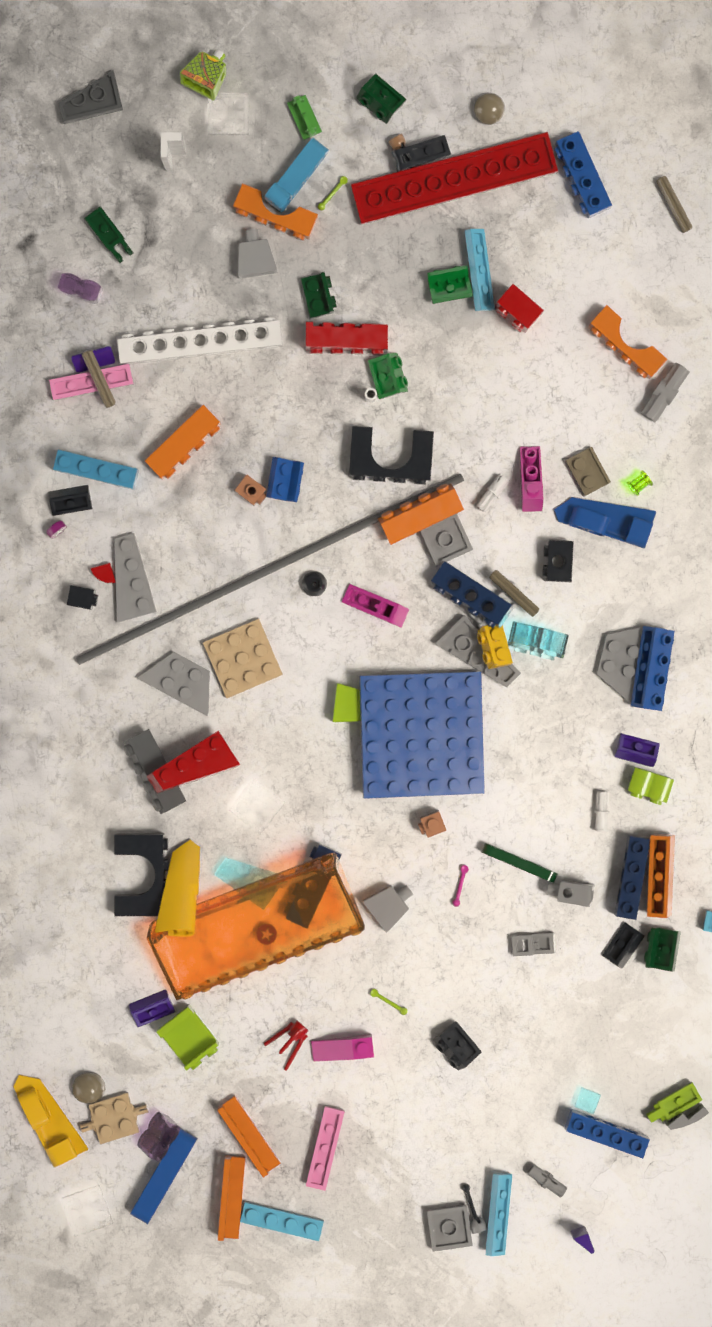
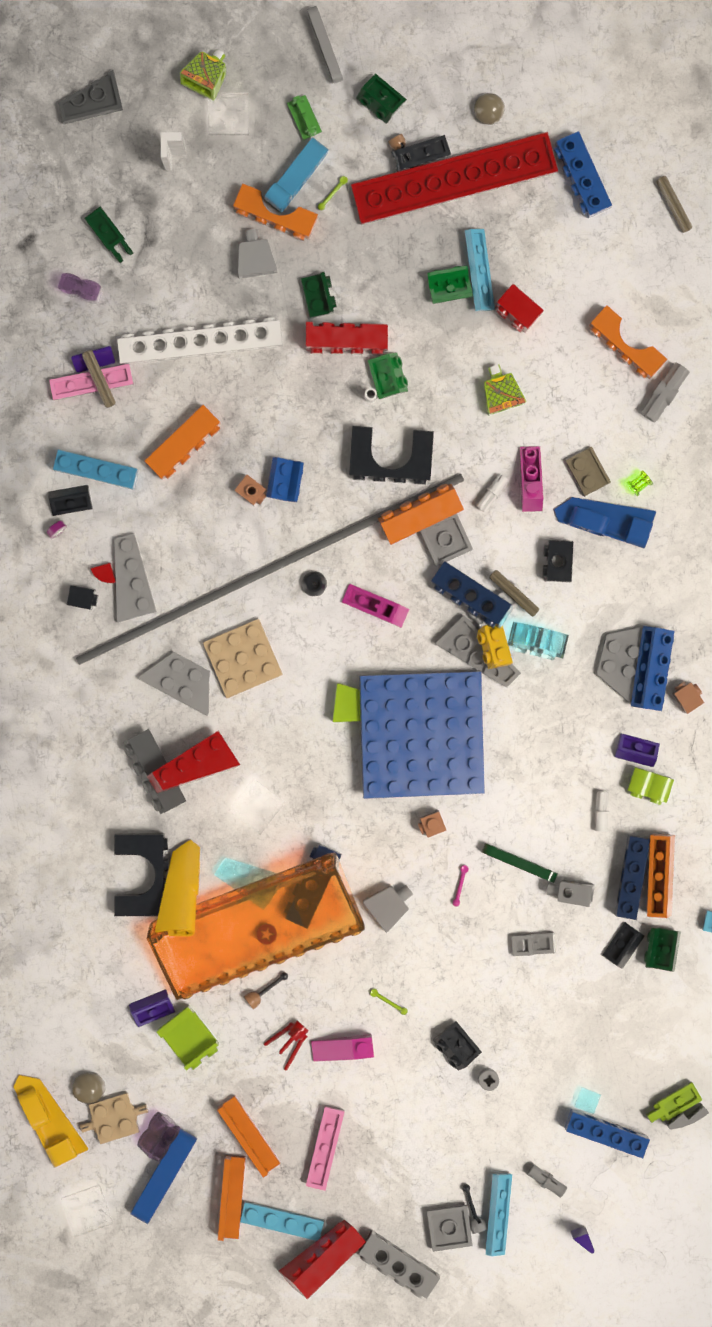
none -> hinge [244,972,288,1010]
none -> red wedge [278,1220,366,1300]
none -> light grey beam [307,6,343,84]
none -> light grey brick [359,1230,440,1299]
none -> light grey wheel [478,1068,499,1091]
none -> torso [484,364,526,416]
none -> nougat brick [672,681,705,714]

